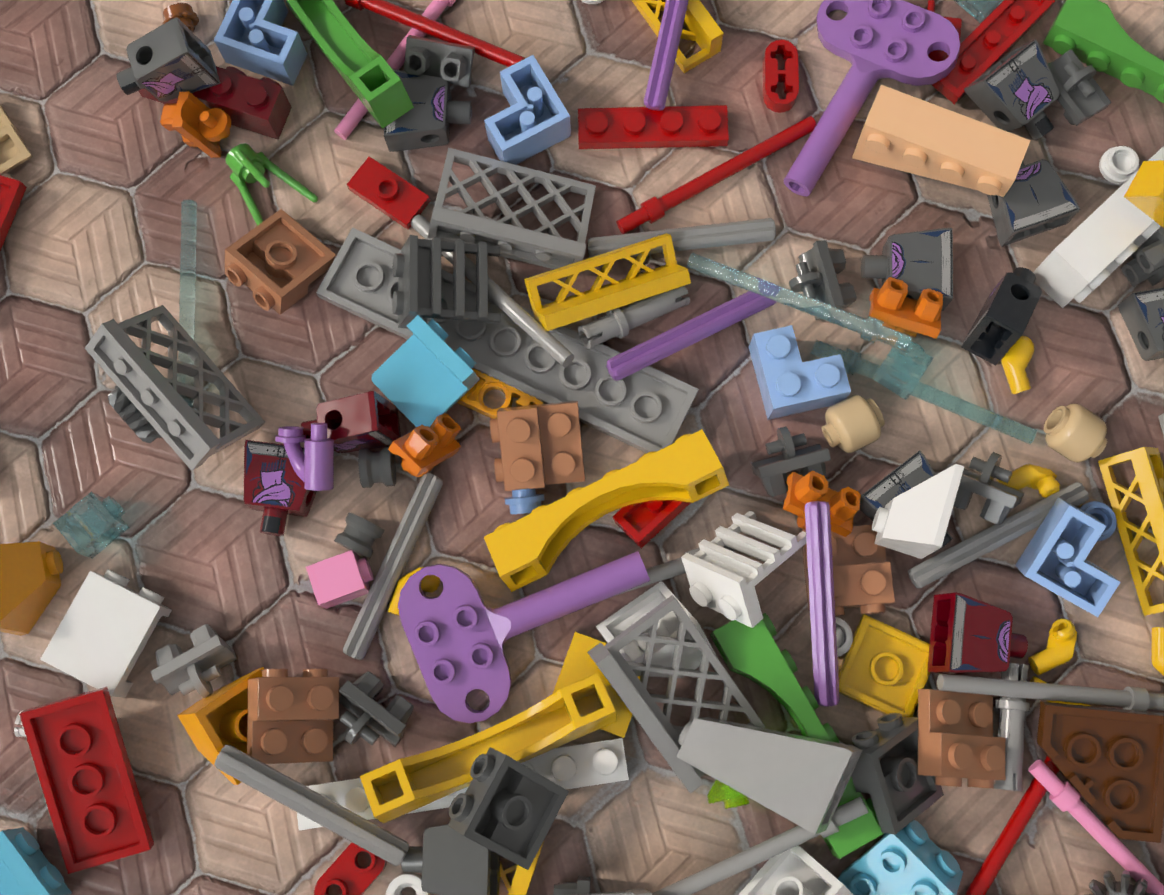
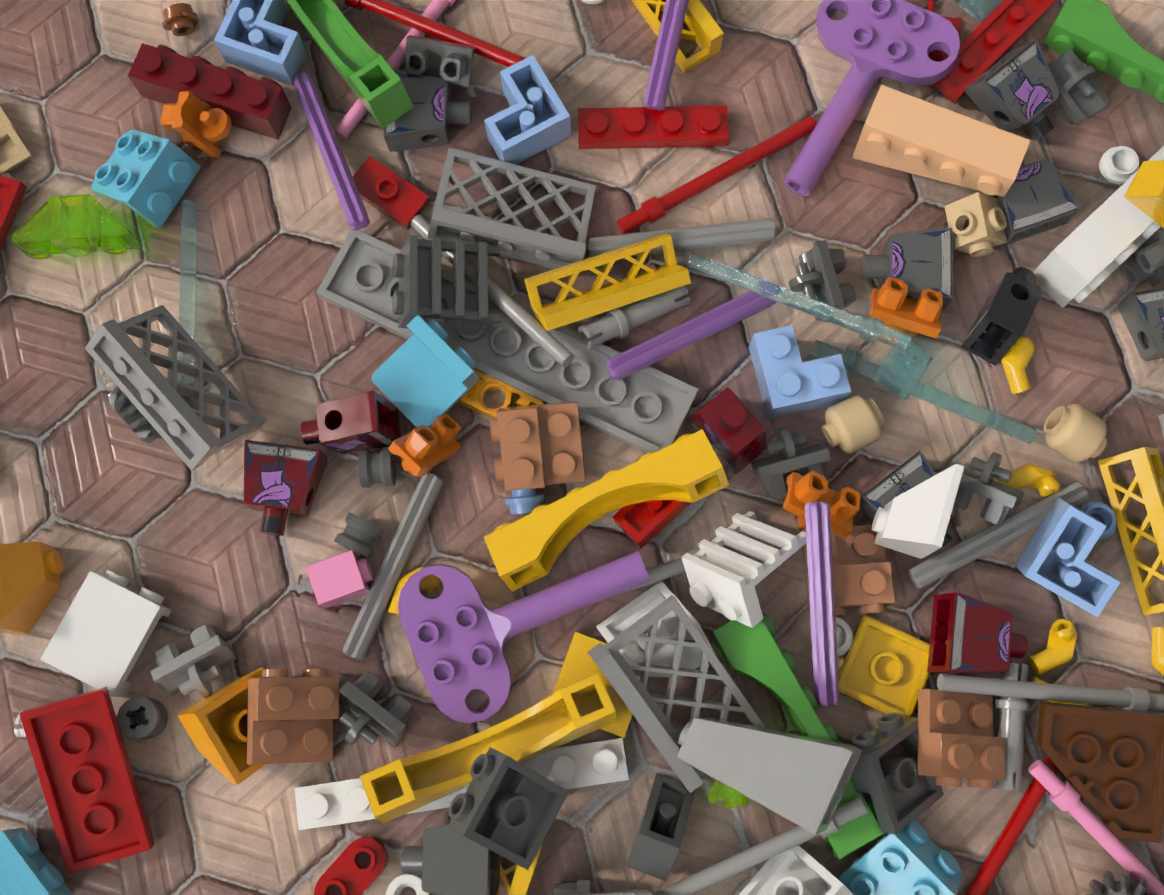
clear light blue brick [53,491,130,559] -> none
dark grey torso [116,17,221,102] -> none
light grey axle [214,745,409,866] -> none
bright green plant [225,143,318,226] -> none
nougat plate [225,209,337,315] -> none
medium lavender plant [275,423,334,491] -> none
red beam [763,39,799,113] -> none
none -> clear neon green slope [12,194,140,259]
none -> medium azure bracket [91,129,201,228]
none -> dark grey wheel [117,697,168,739]
none -> medium lavender axle [292,71,370,231]
none -> dark grey slope [626,773,695,881]
none -> dark red torso [687,387,766,475]
none -> tan brick [944,192,1007,257]

